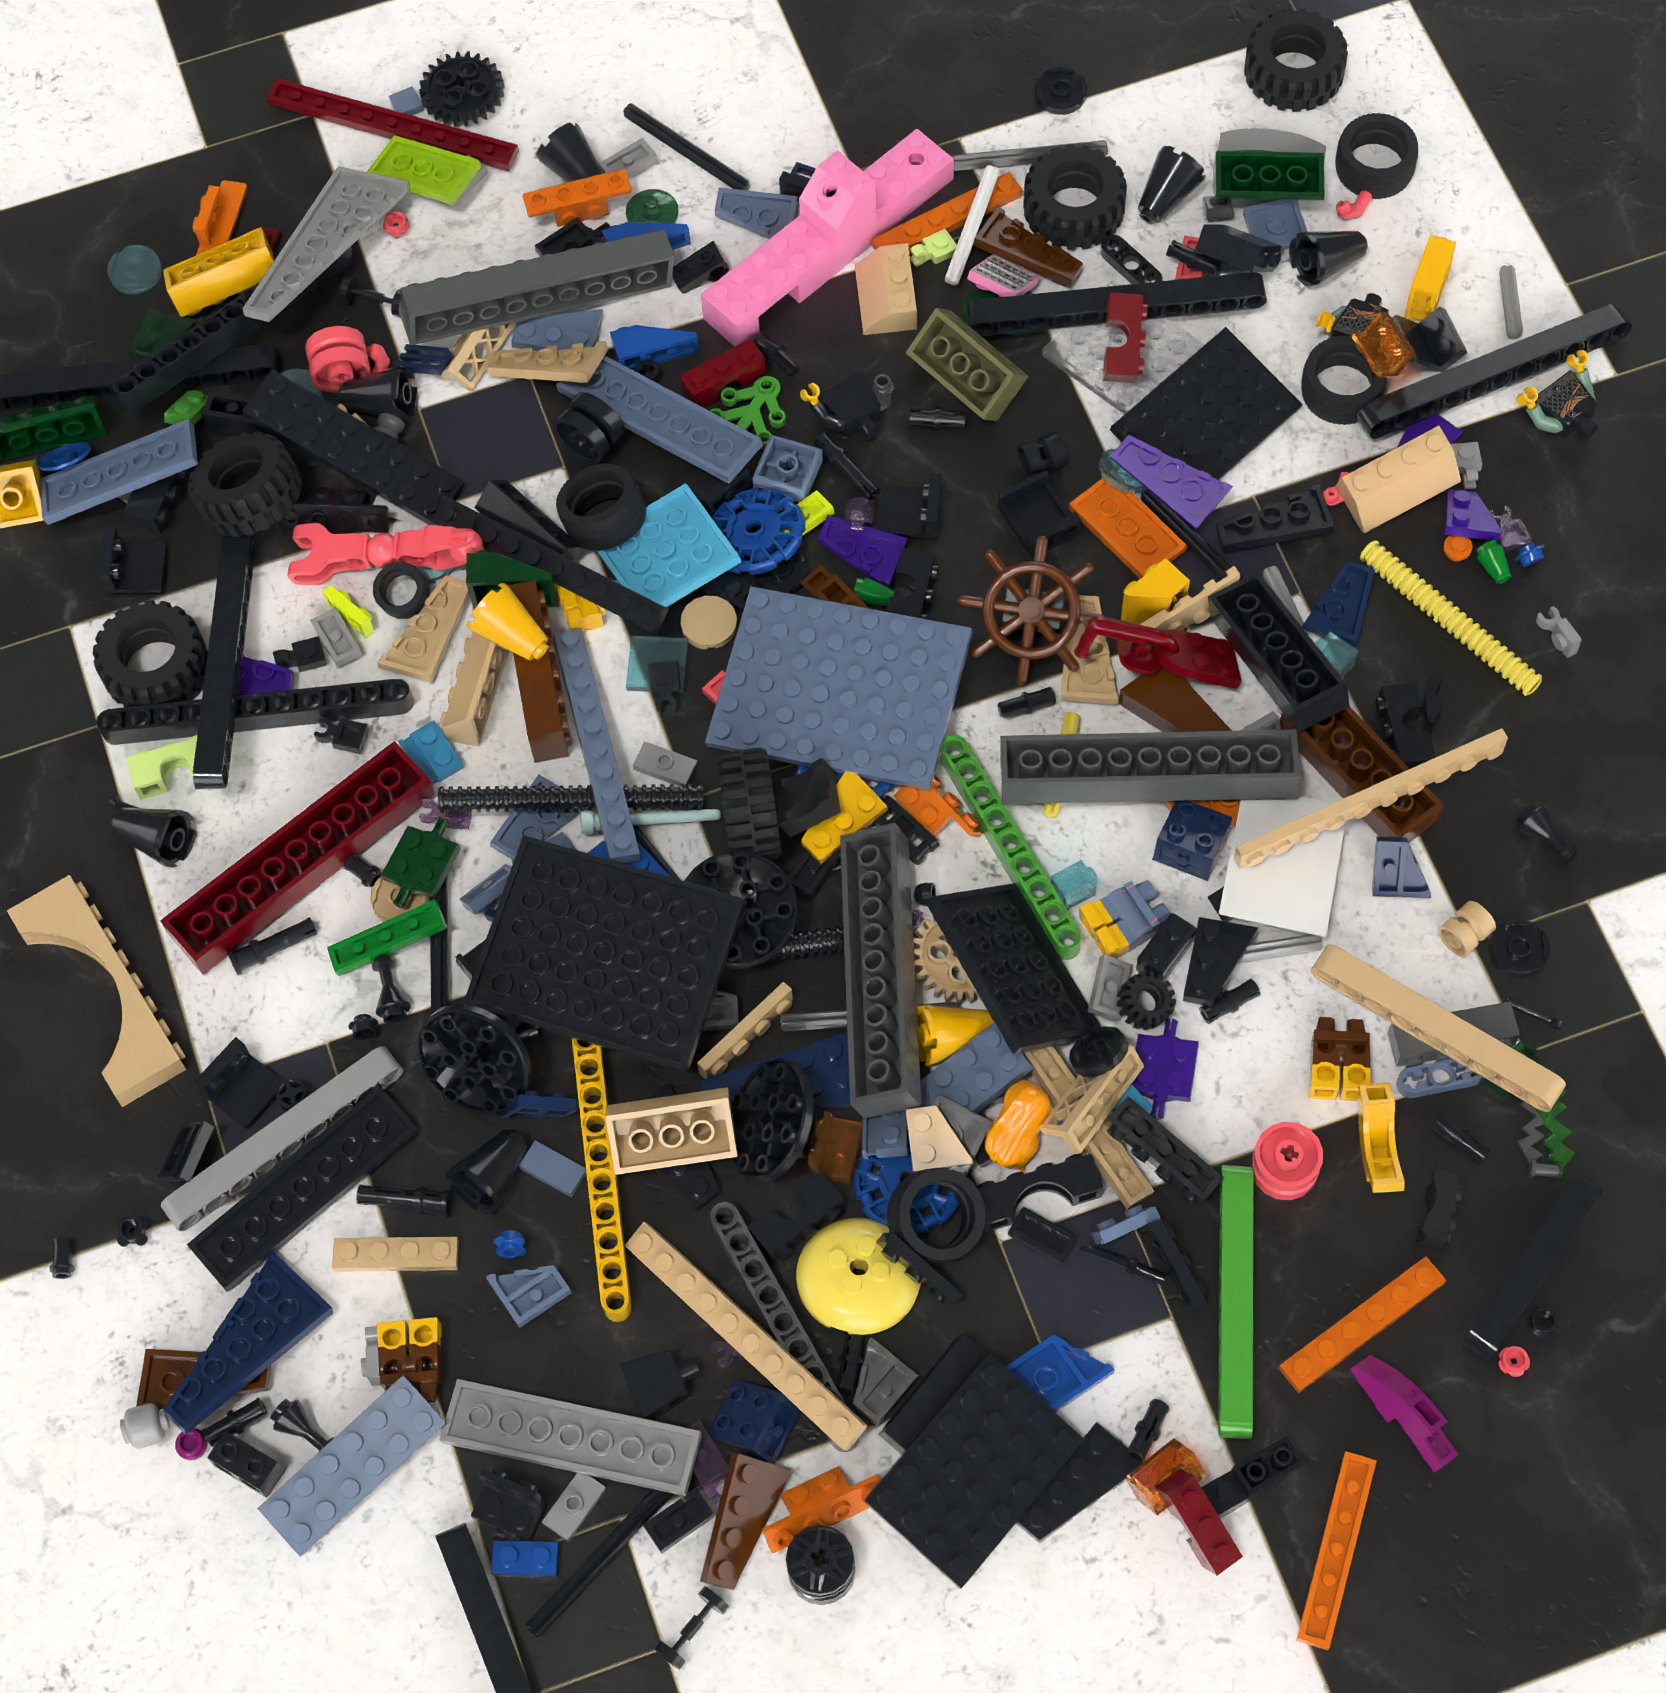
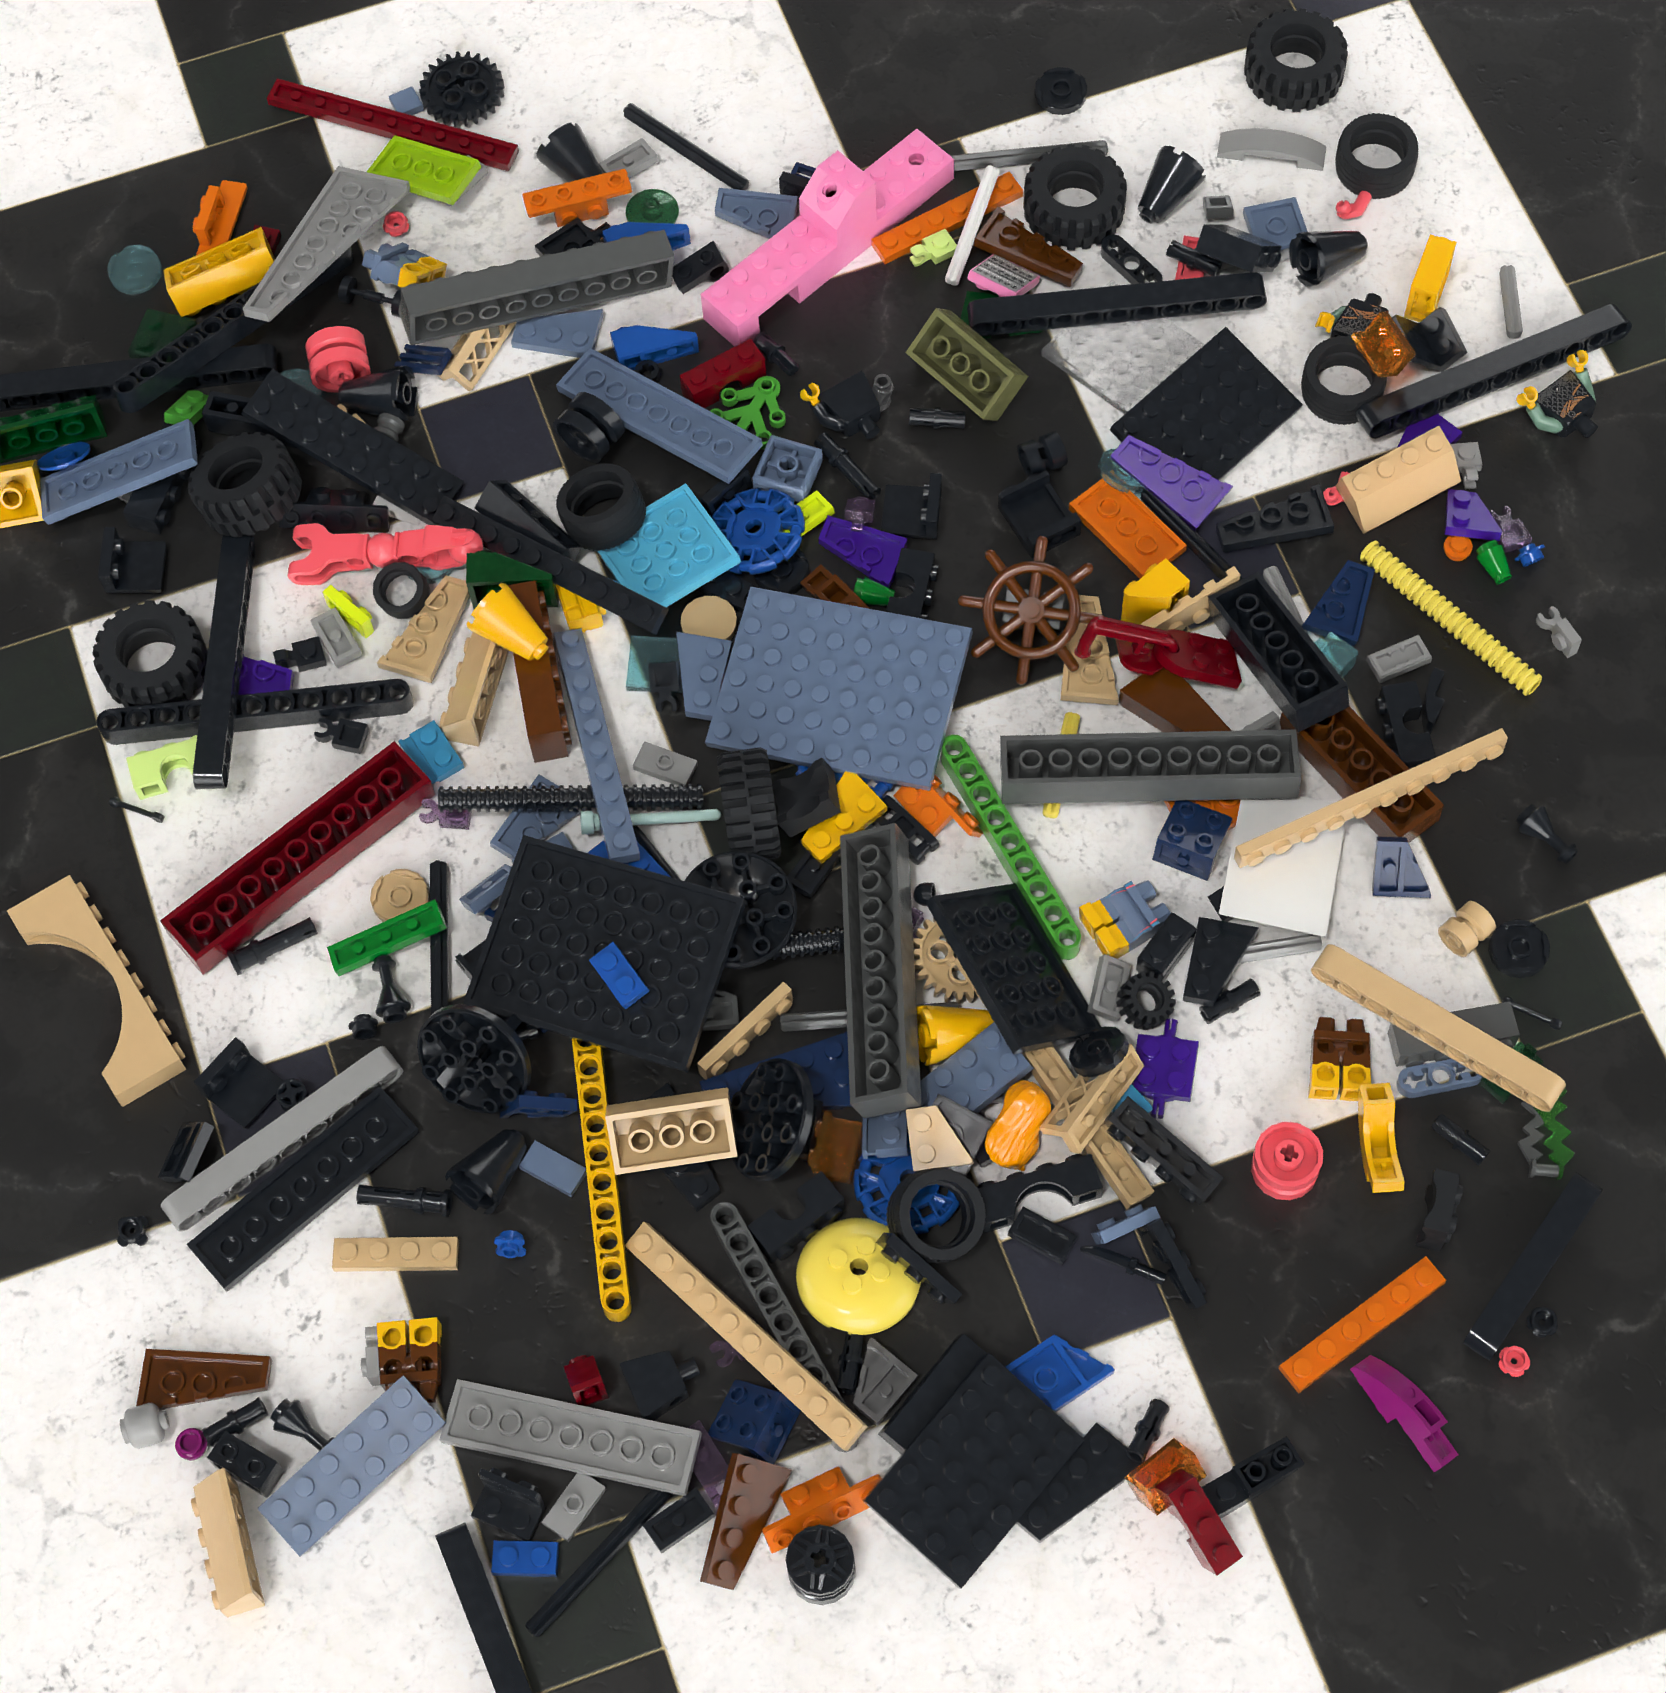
black pin [49,1237,75,1279] -> none
black cone [111,808,196,868] -> none
dark blue wing [164,1251,333,1435] -> none
black pin [344,853,382,887] -> none
coral arm [366,343,390,374] -> none
dark green plate [381,817,461,909] -> none
sand blue wing [486,1265,572,1328] -> none
tan wing [487,341,608,383] -> none
black wheel [654,1586,729,1670] -> none
tan slope [855,243,917,335] -> none
black axle [997,687,1056,718] -> none
clear light blue brick [1050,860,1098,910] -> none
dark red arch [1103,292,1148,383] -> none
dark green slope [1213,151,1325,200] -> none
bright green beam [1218,1165,1253,1439] -> none
orange plate [1296,1451,1377,1651] -> none
none -> tan slope [191,1468,265,1618]
none -> sand blue hips [362,242,447,288]
none -> dark red slope [563,1355,609,1407]
none -> blue plate [589,942,650,1009]
none -> sand blue wing [676,632,733,721]
none -> light grey plate [1366,635,1432,684]

